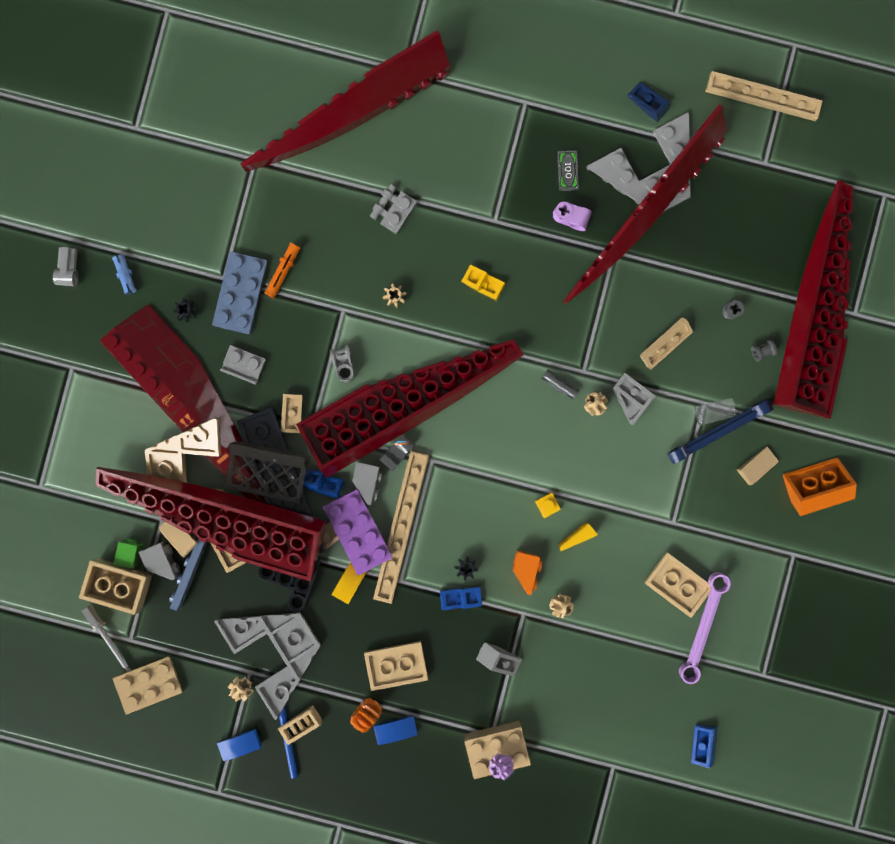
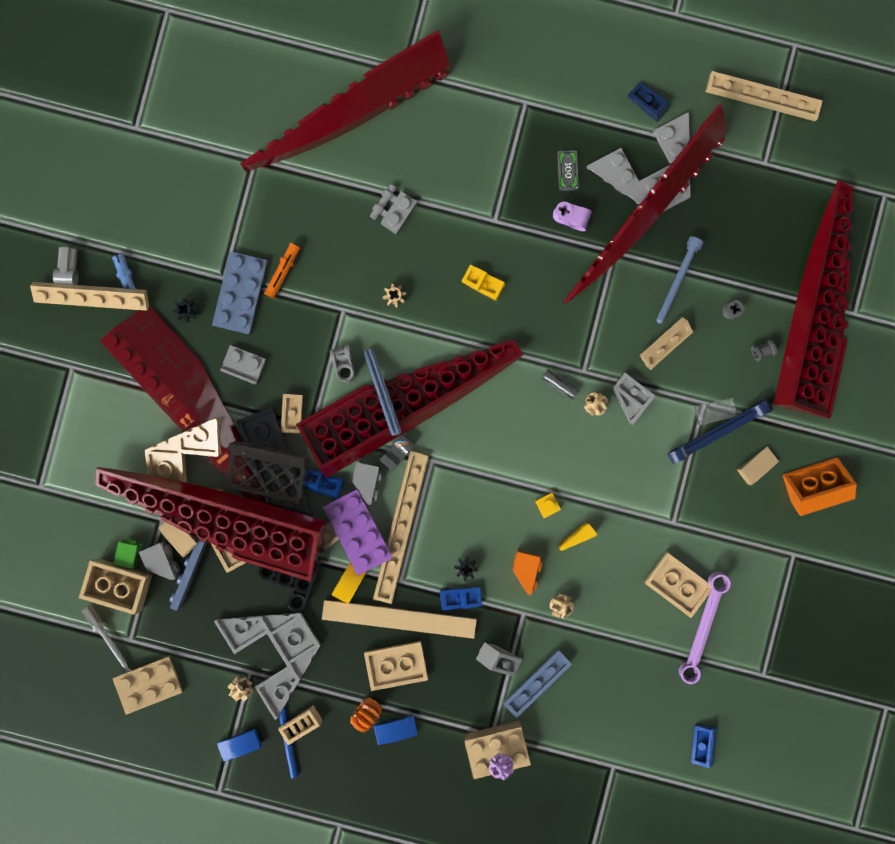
none -> tan plate [30,282,149,311]
none -> tan tile [322,599,476,639]
none -> sand blue axle [364,349,401,436]
none -> sand blue plate [503,649,572,718]
none -> sand blue piece [657,236,704,324]

